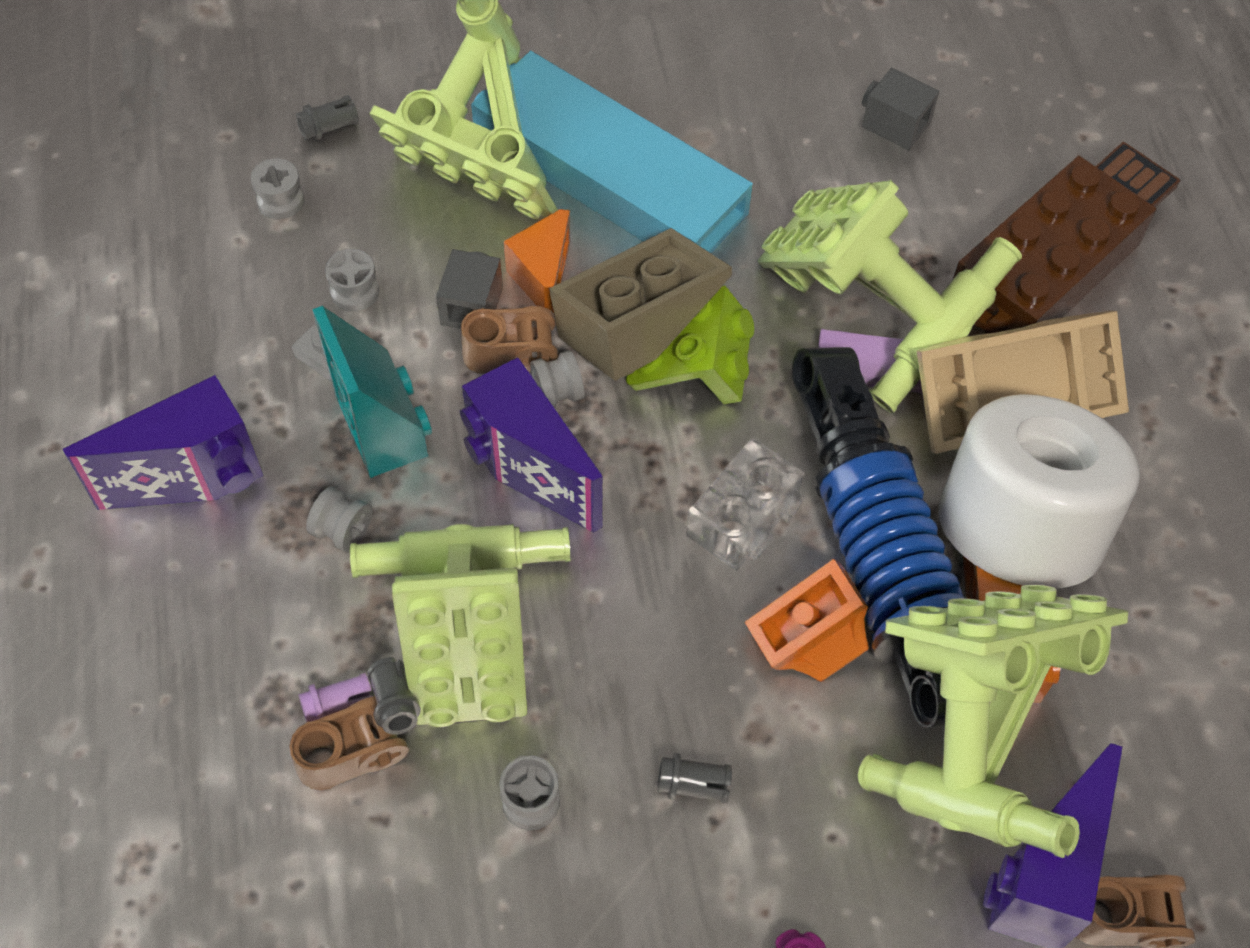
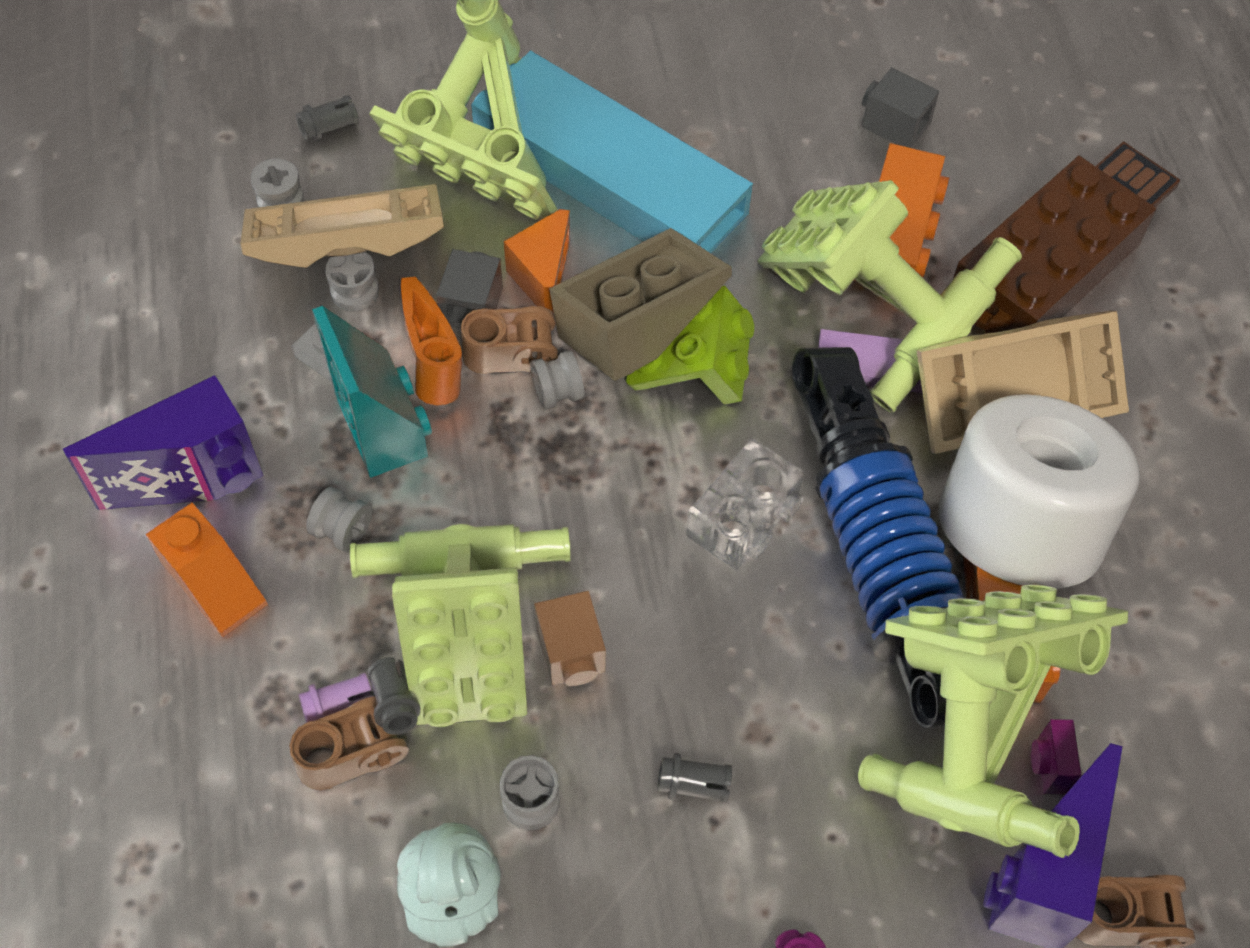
dark purple slope [460,357,603,533] -> none
orange slope [745,559,869,682] -> none
none -> orange slope [146,502,268,638]
none -> tan slope [240,184,444,268]
none -> light aqua hair [397,822,501,948]
none -> orange piece [401,276,462,405]
none -> medium nougat brick [534,590,606,686]
none -> orange brick [853,143,950,282]
none -> magenta plate [1031,719,1082,794]

